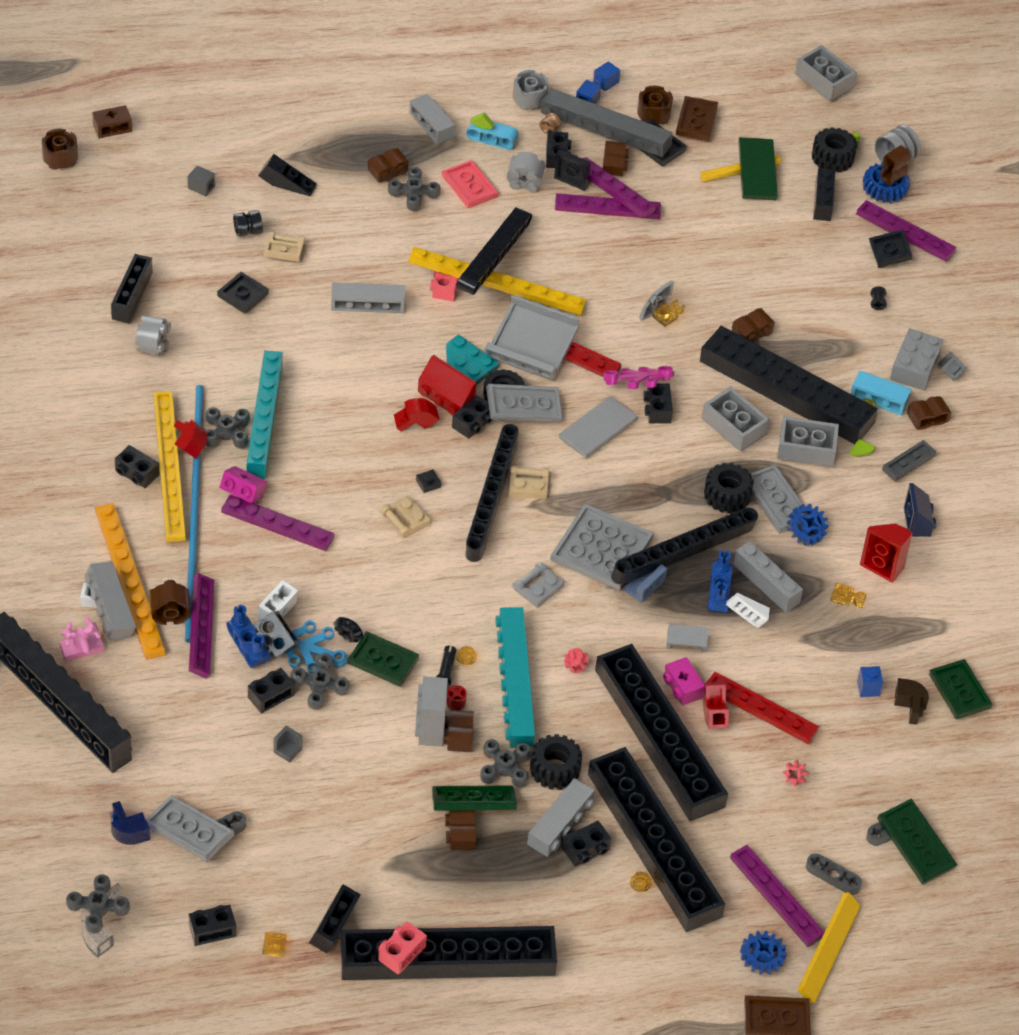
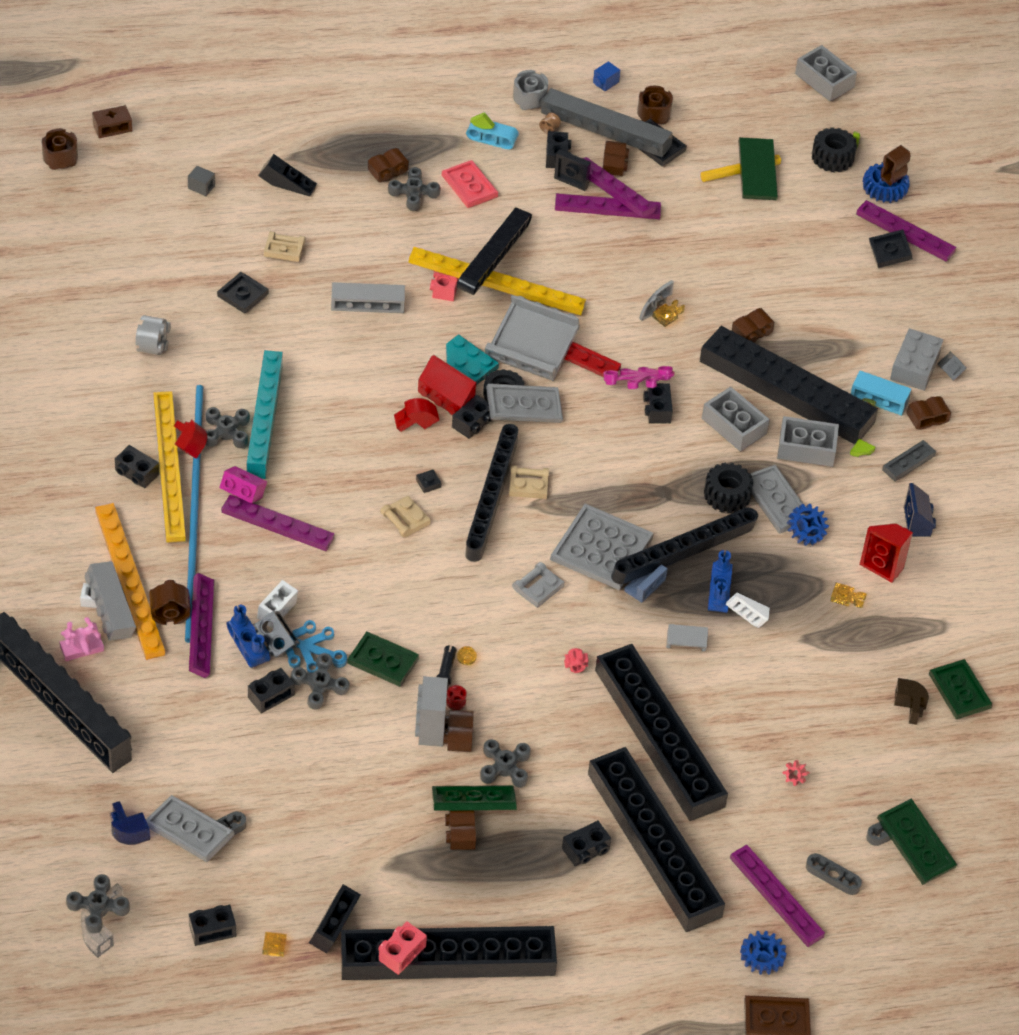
black brick [111,254,153,323] -> none
black wheel [233,210,263,237] -> none
dark grey panel [274,725,302,763] -> none
black gear [333,617,363,642] -> none
light grey brick [409,93,456,144] -> none
teal brick [495,607,535,748] -> none
light grey brick [507,152,545,192] -> none
light grey brick [527,778,595,857] -> none
black tyre [530,734,582,790] -> none
light grey tile [559,396,638,459] -> none
blue brick [576,80,601,104] -> none
clear yellow plate [630,872,651,892] -> none
dark pink brick [663,657,704,706] -> none
reddish brown plate [675,96,718,141] -> none
red brick [703,682,729,729] -> none
red plate [706,671,819,744] -> none
light grey brick [733,541,803,613] -> none
yellow tile [797,892,860,1004] -> none
black brick [813,168,835,221] -> none
blue brick [857,666,883,697] -> none
black bush [870,286,887,310] -> none
light grey wheel [874,124,921,162] -> none

